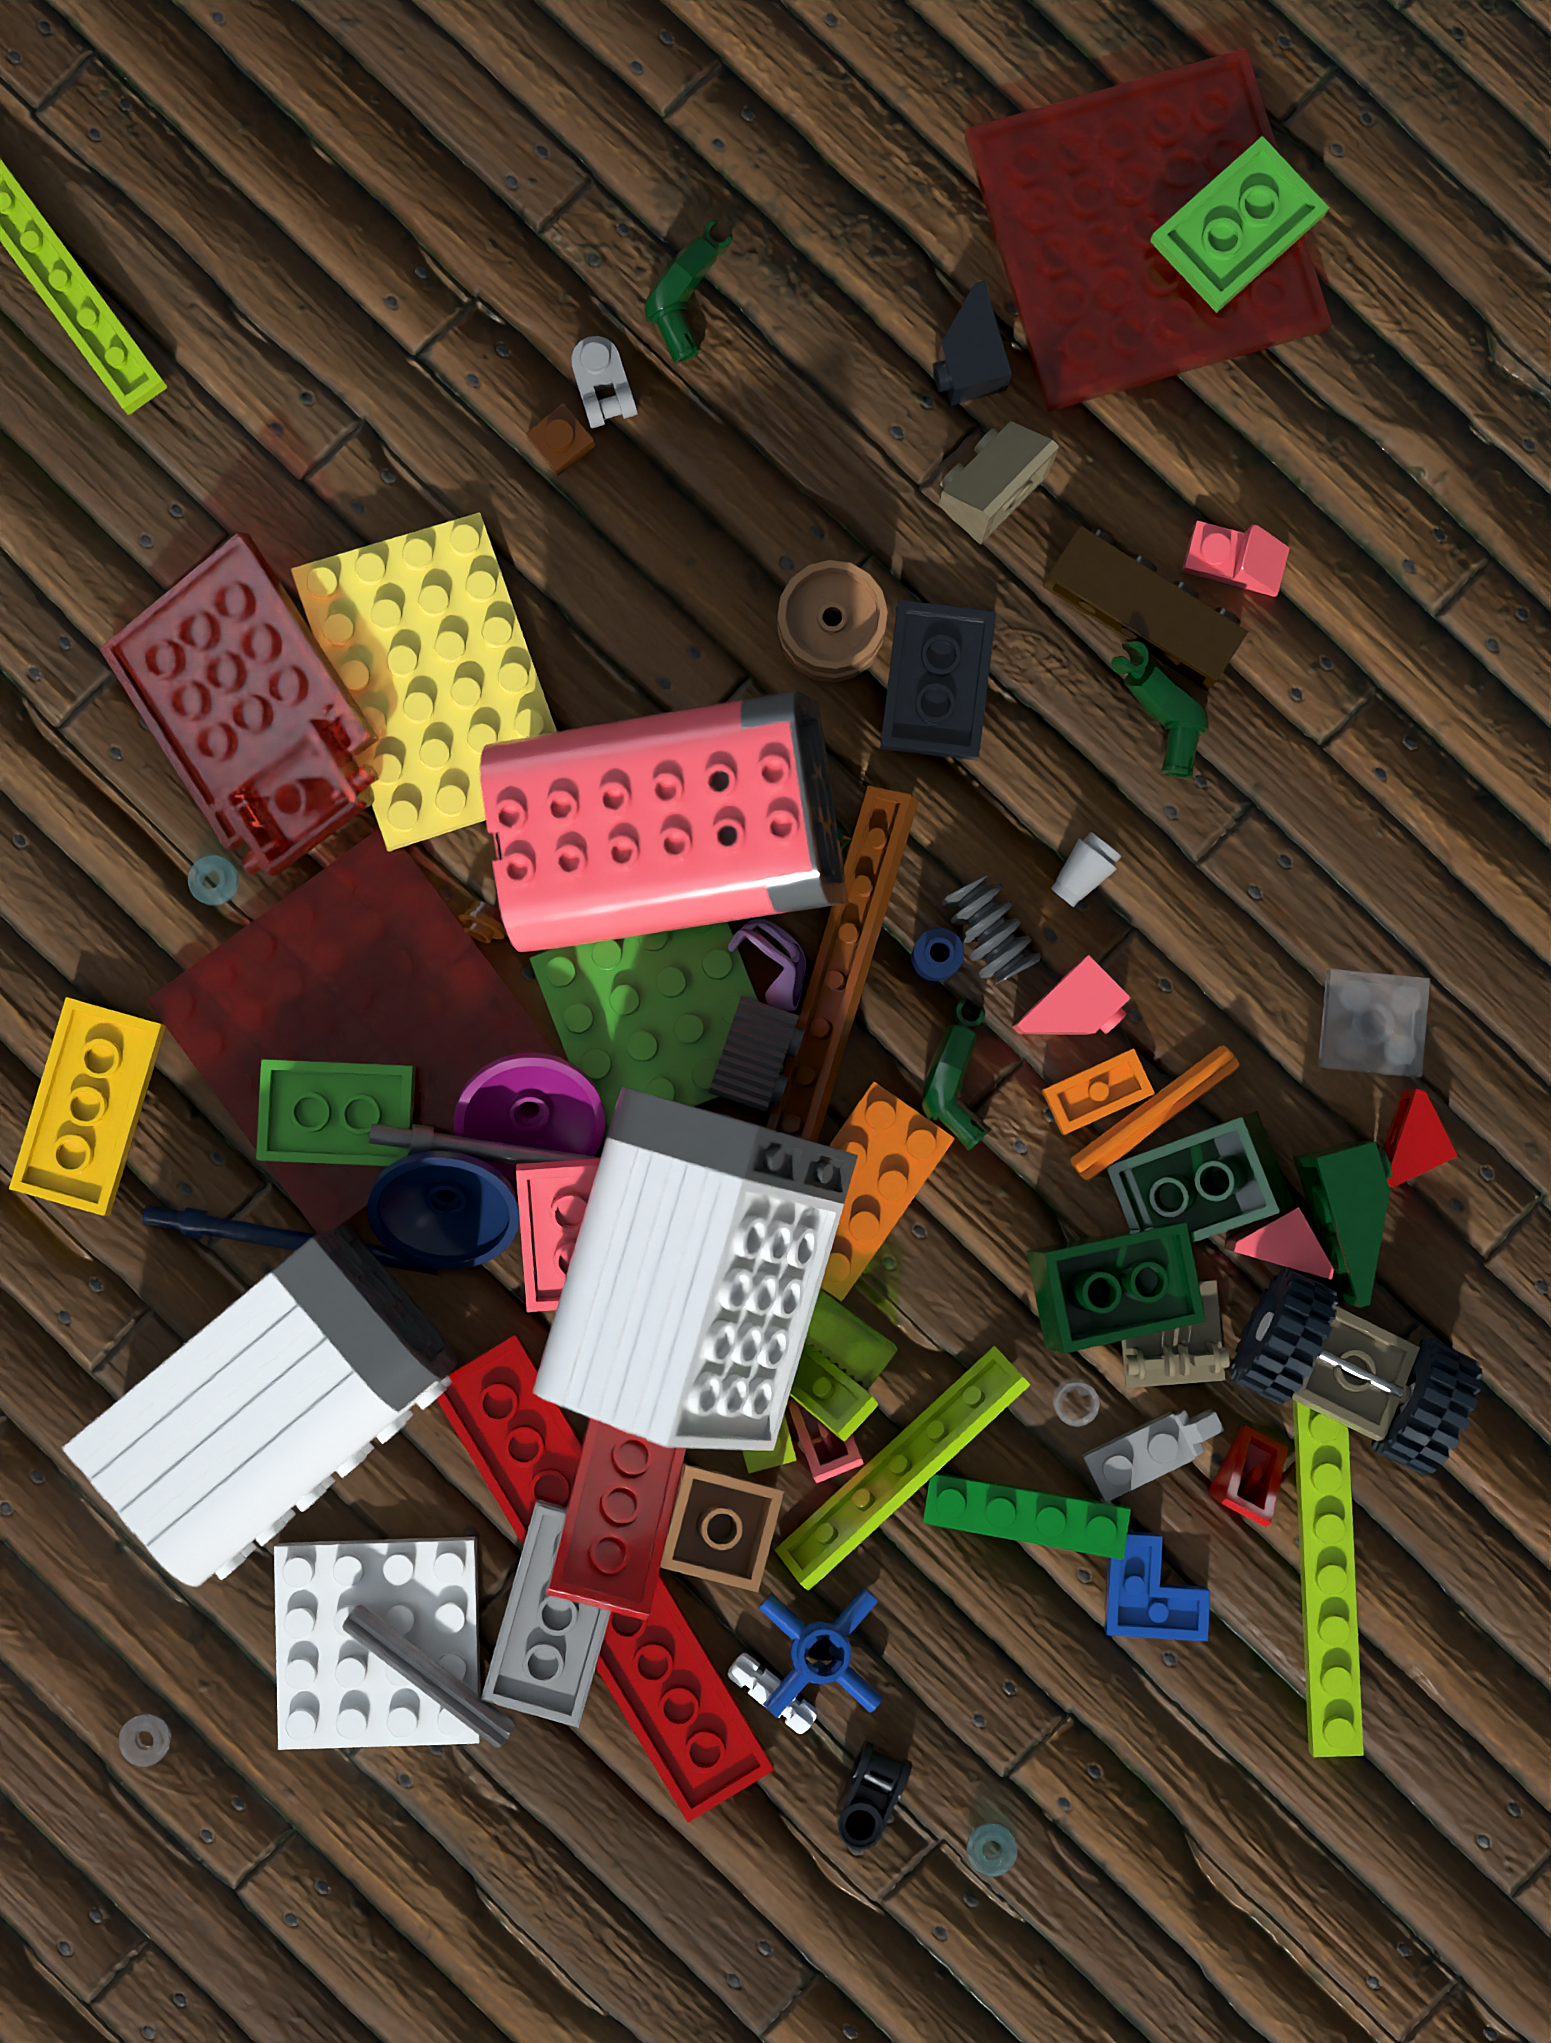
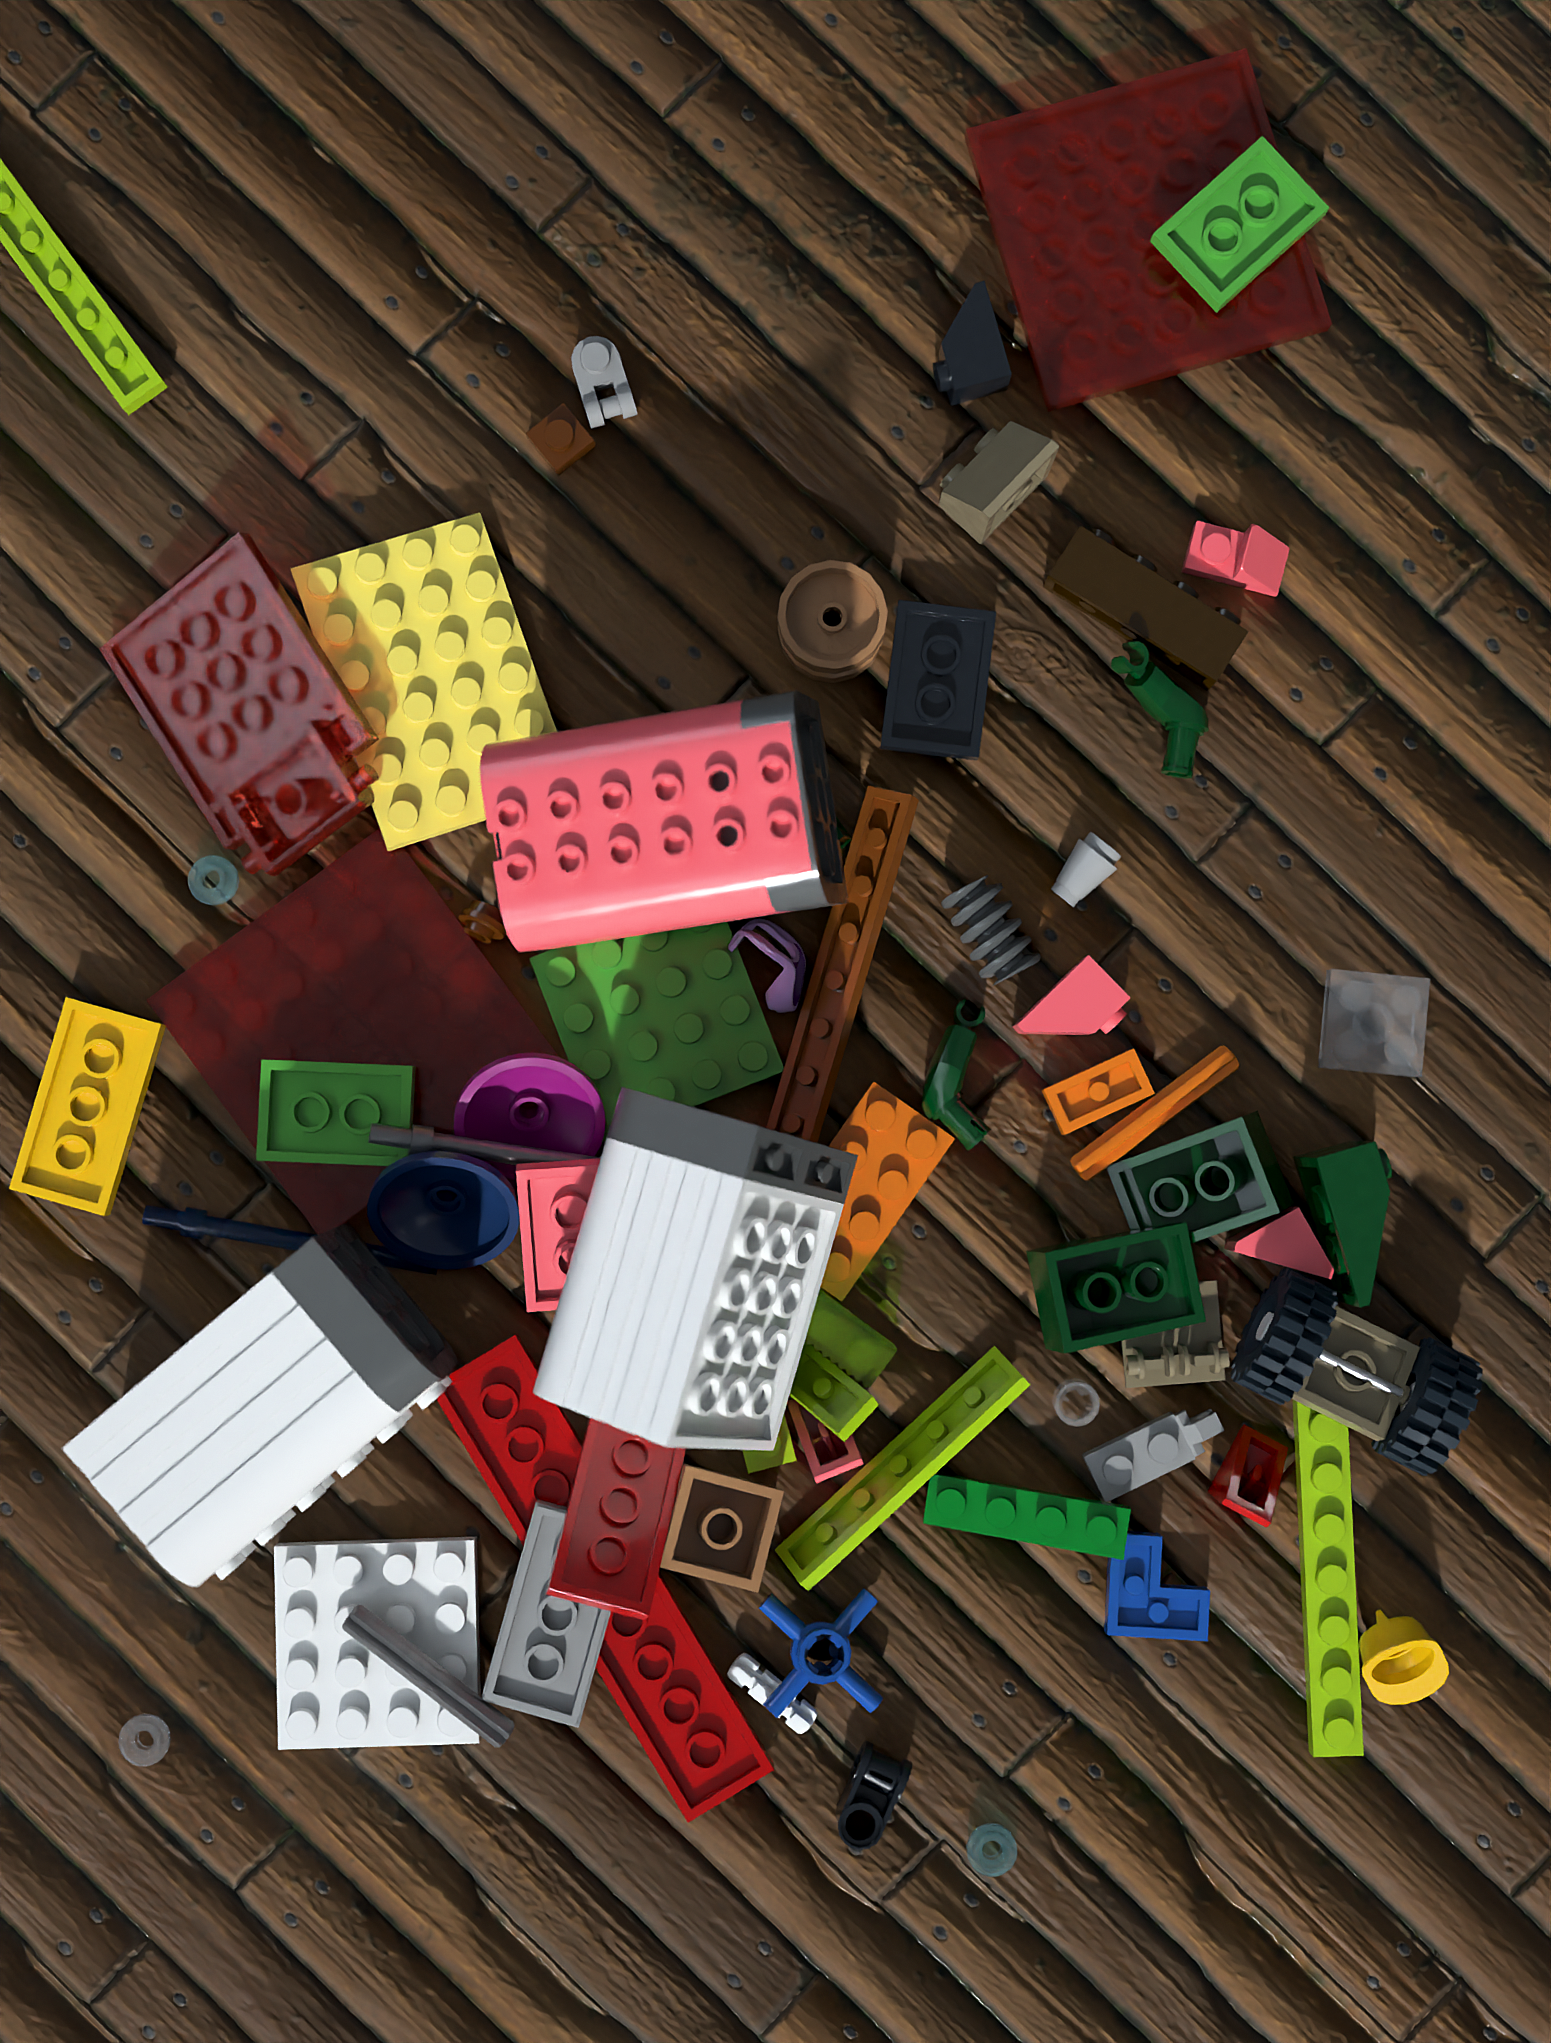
dark green arm [644,220,733,364] -> none
dark grey brick [709,996,805,1112] -> none
dark blue brick [911,928,964,981] -> none
red slope [1383,1089,1458,1187] -> none
none -> yellow piece [1359,1609,1449,1705]

